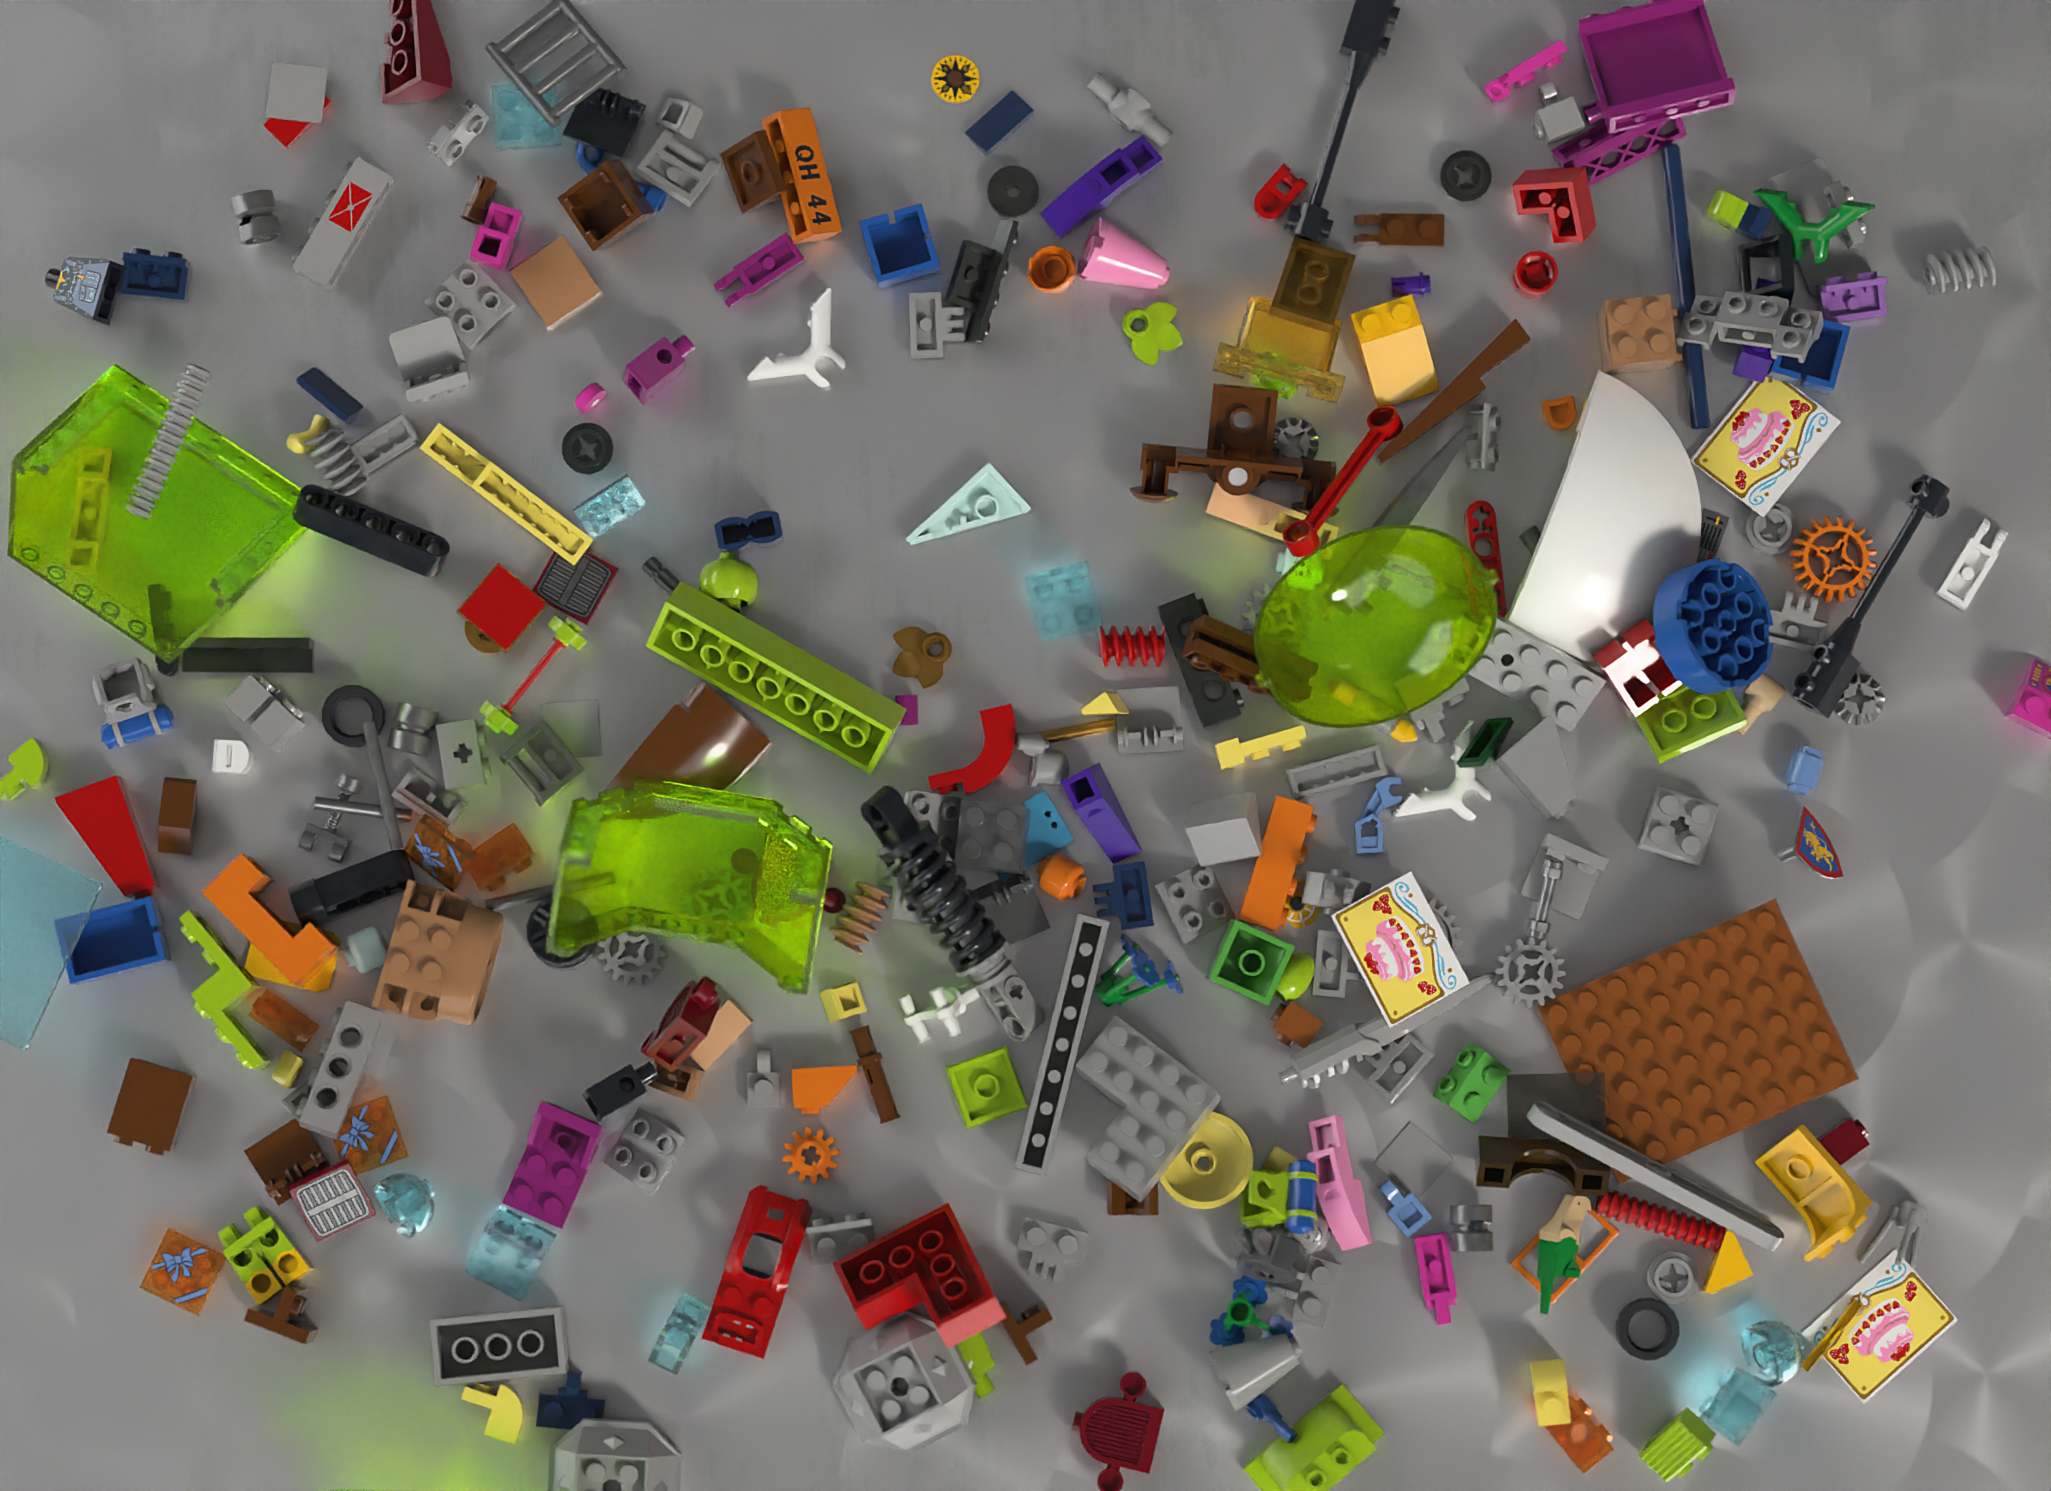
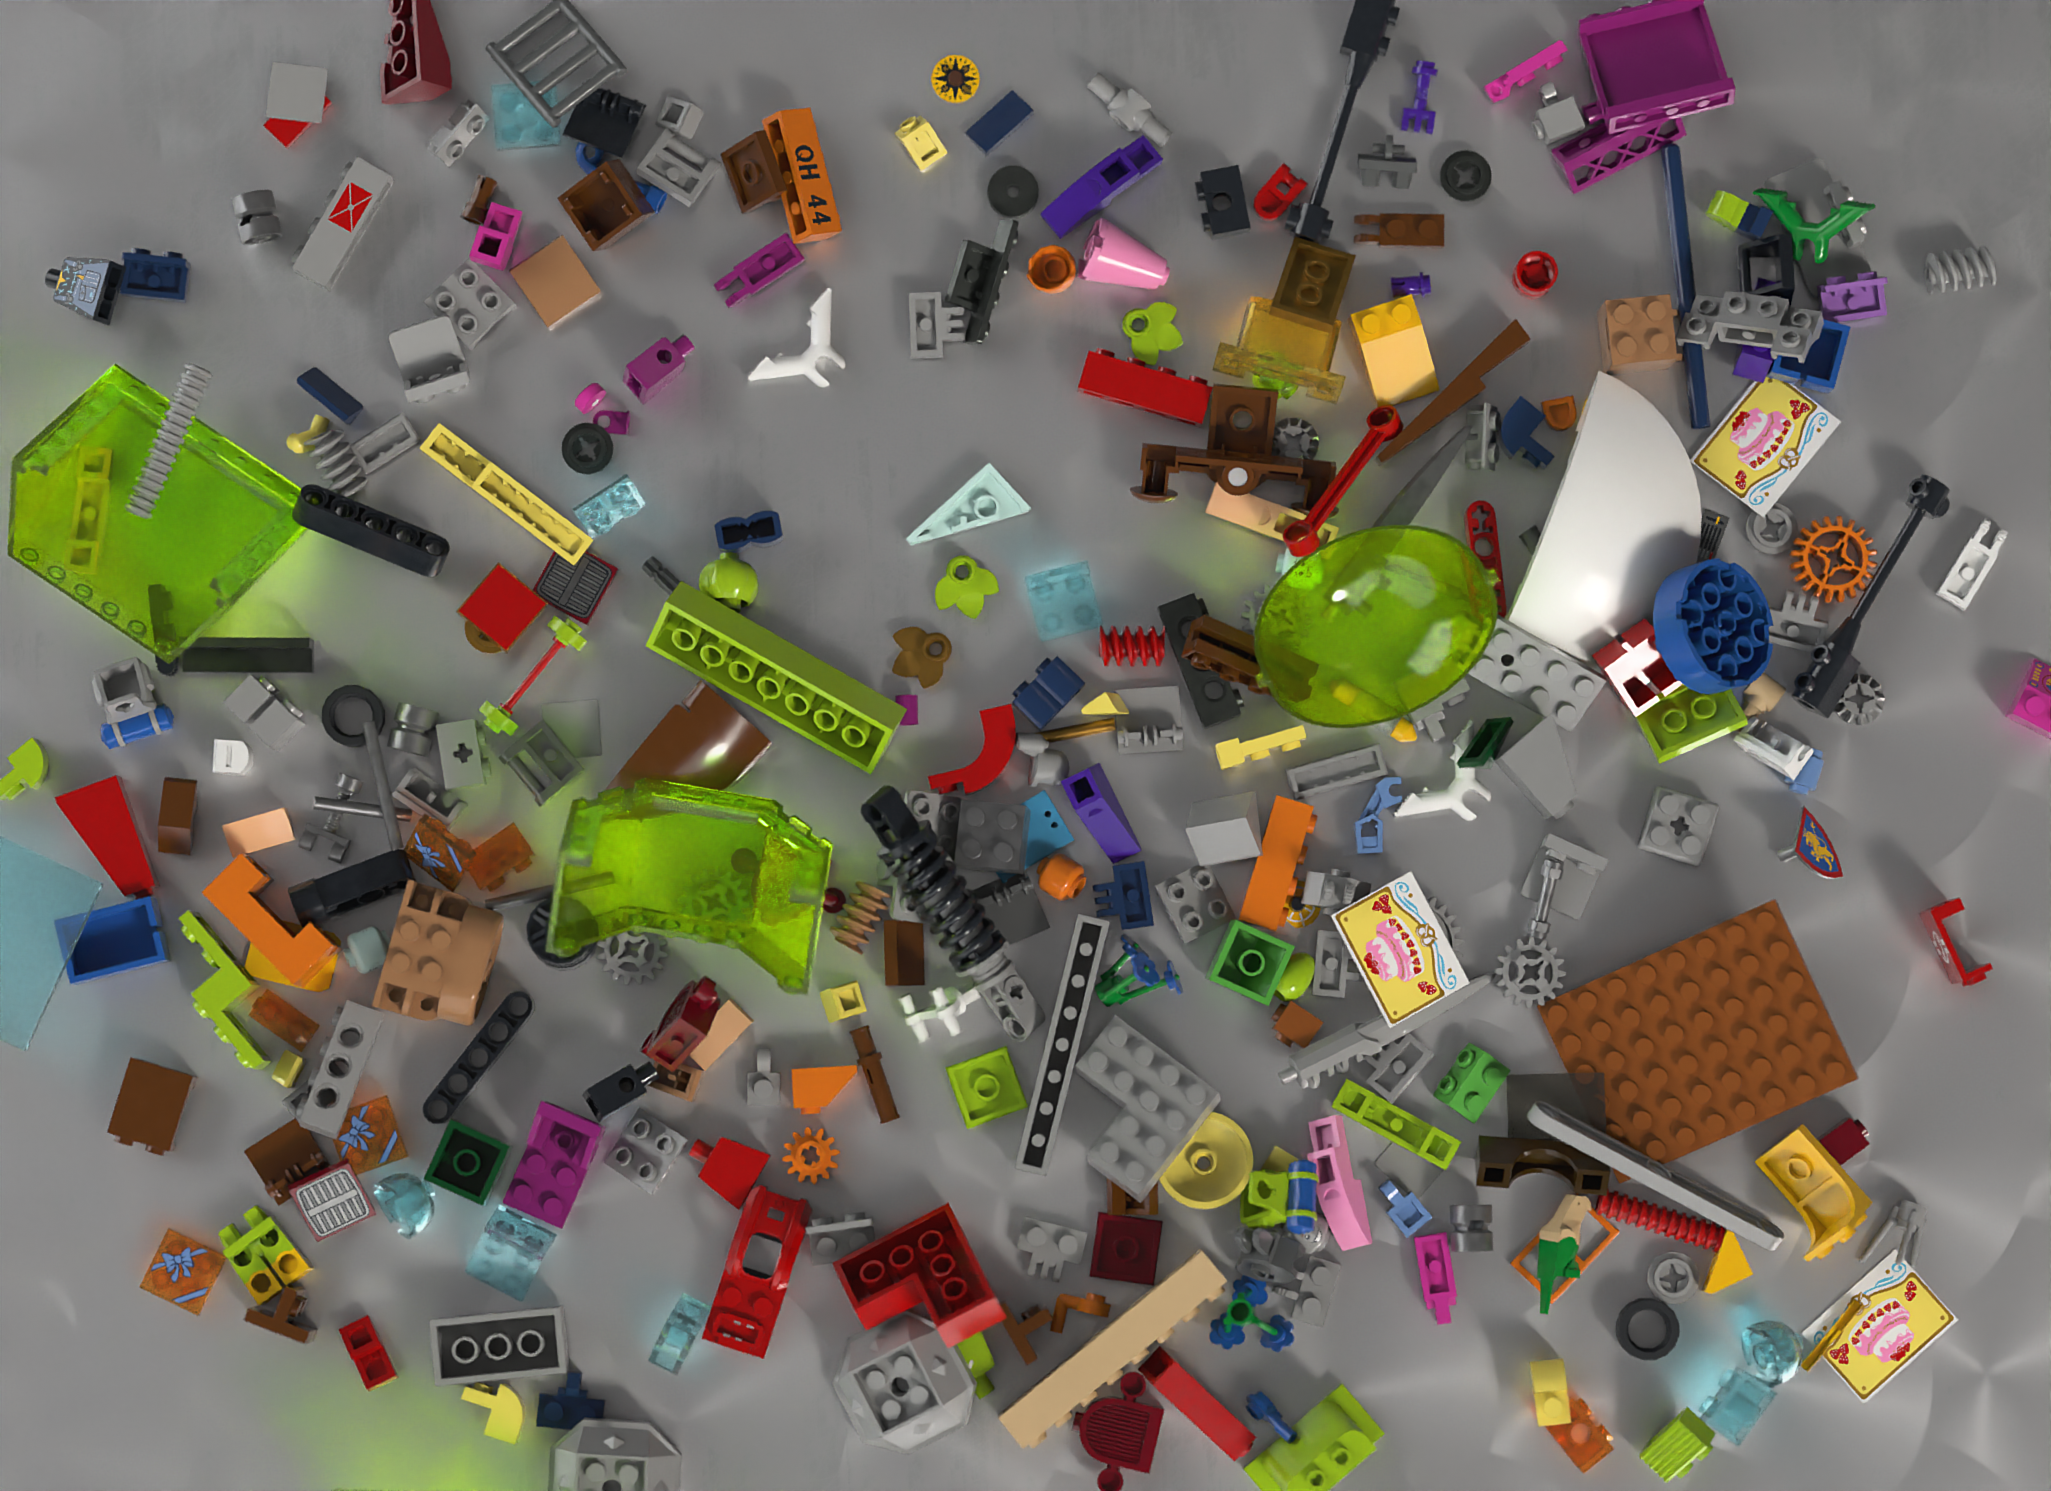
blue piece [859,203,940,289] -> none
light grey cone [1208,1333,1303,1411] -> none
red brick [1512,167,1597,243] -> none
none -> light nougat slope [222,807,296,858]
none -> red slope [338,1315,399,1392]
none -> black beam [423,991,536,1124]
none -> dark green brick [423,1119,513,1206]
none -> magenta piece [593,410,631,435]
none -> red torso [688,1137,771,1210]
none -> reddish brown panel [884,920,925,986]
none -> light yellow bracket [894,116,948,171]
none -> lime plate [935,555,999,619]
none -> tan brick [998,1249,1227,1449]
none -> dark blue brick [1012,656,1085,731]
none -> orange plate [1050,1292,1111,1333]
none -> red brick [1077,348,1213,428]
none -> dark red tile [1089,1212,1163,1286]
none -> red slope [1137,1346,1257,1462]
none -> black brick [1195,165,1251,240]
none -> lime slope [1331,1079,1461,1170]
none -> dark grey hips [1357,135,1417,189]
none -> dark purple hinge [1400,61,1438,134]
none -> dark blue brick [1498,396,1555,470]
none -> white hinge [1733,716,1814,780]
none -> red panel [1919,897,1993,987]

